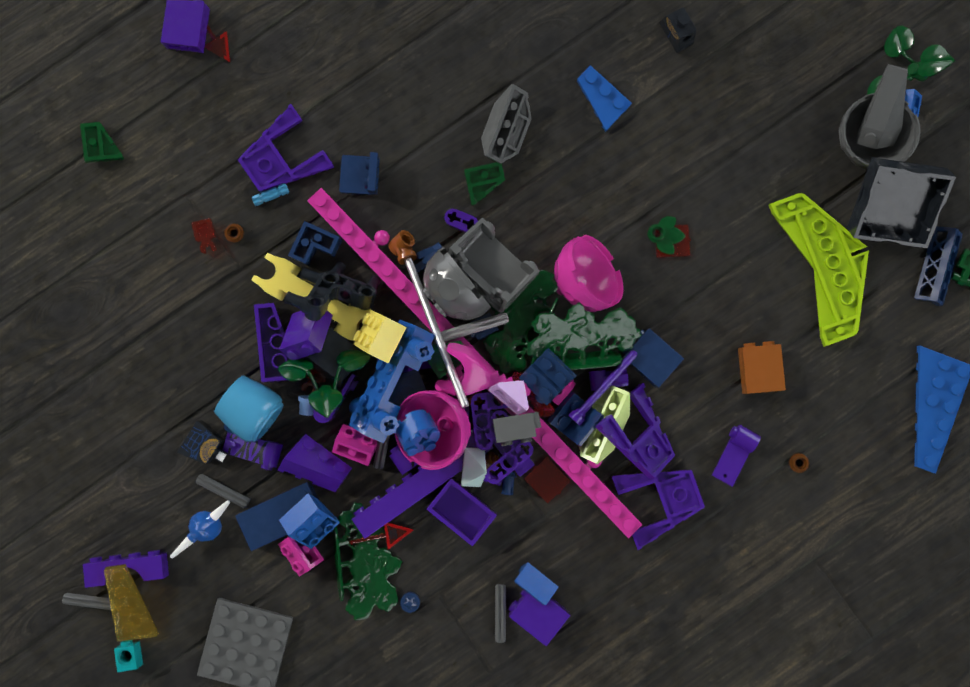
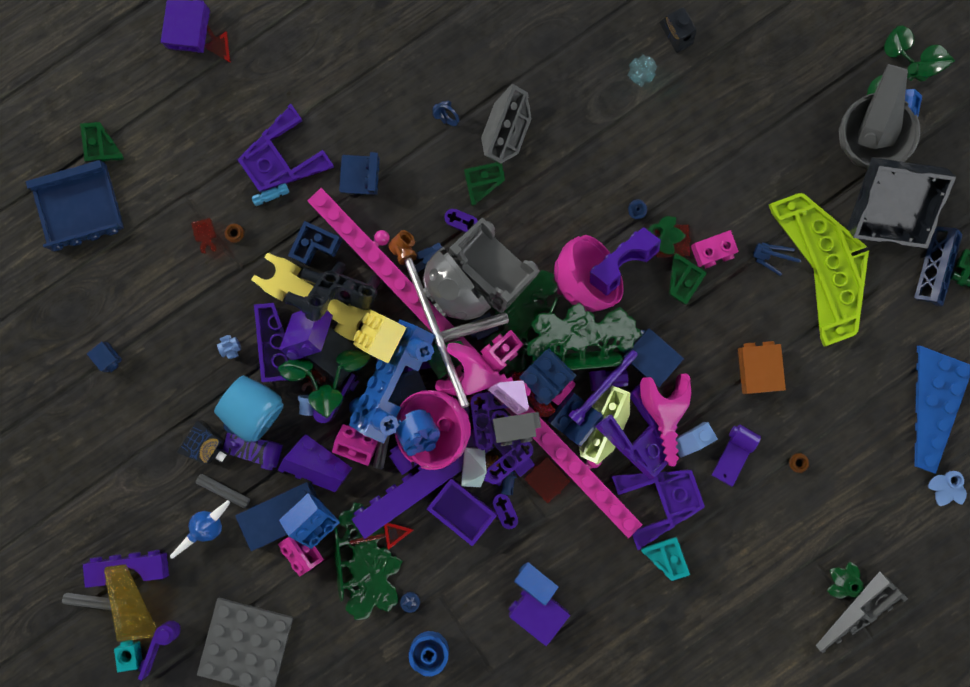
dark grey axle [495,584,506,643] -> none
blue wing [577,65,632,132] -> none
none -> dark blue panel [25,160,124,251]
none -> dark blue brick [87,341,122,372]
none -> dark purple door [138,620,181,681]
none -> medium blue gear [217,335,241,359]
none -> blue brick [409,631,449,676]
none -> dark blue piece [432,101,459,126]
none -> dark pink brick [480,330,524,372]
none -> dark purple beam [493,493,518,529]
none -> dark purple arch [590,227,661,296]
none -> clear light blue brick [627,54,657,87]
none -> dark blue tile [628,199,647,219]
none -> dark pink animal [640,373,691,466]
none -> teal wing [641,537,690,581]
none -> dark green wing [669,253,707,305]
none -> medium blue slope [676,422,718,458]
none -> dark pink brick [691,230,739,269]
none -> dark blue plant [753,242,801,276]
none -> dark grey wedge [816,571,908,653]
none -> dark green plate [827,562,864,598]
none -> medium blue plate [928,471,967,506]

